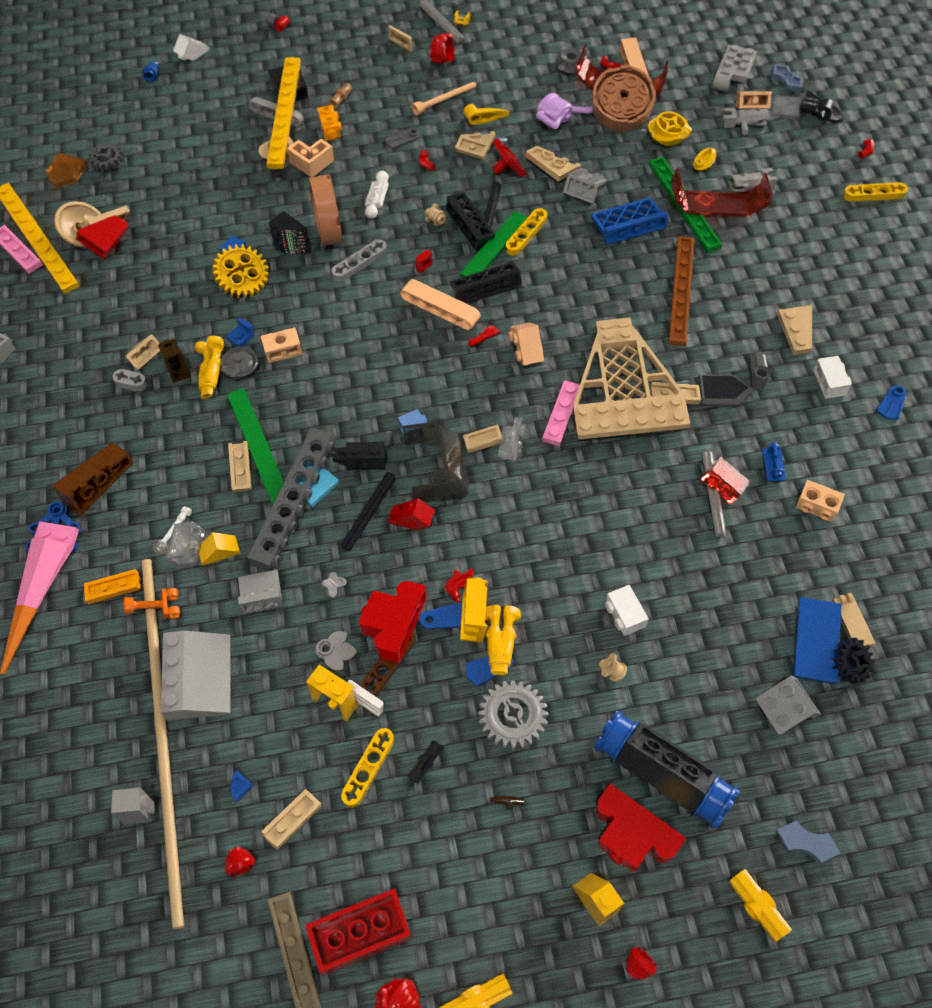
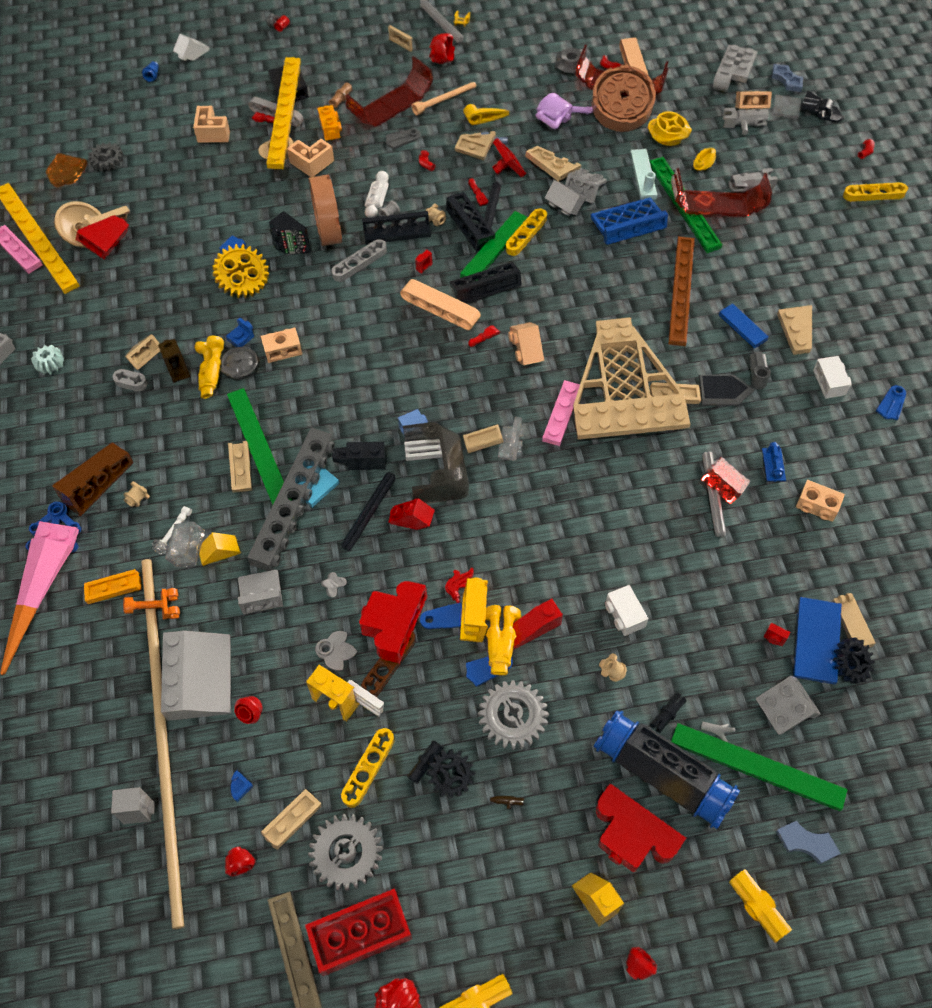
none -> light aqua gear [31,345,64,375]
none -> tan brick [123,481,150,507]
none -> light nougat brick [193,106,230,143]
none -> red cone [234,696,263,724]
none -> red piece [252,112,275,123]
none -> light grey gear [308,814,383,891]
none -> clear red windscreen [346,56,433,127]
none -> black fence [362,211,431,245]
none -> light grey bush [378,201,400,216]
none -> white tile [404,438,443,461]
none -> black gear [426,749,475,799]
none -> red piece [468,178,488,206]
none -> red slope [512,599,563,650]
none -> light grey brick [545,180,586,216]
none -> light aqua piece [630,149,657,200]
none -> black pin [650,693,687,733]
none -> green tile [671,723,848,811]
none -> light grey bar [701,721,736,742]
none -> blue tile [719,304,769,349]
none -> red plate [764,623,790,647]

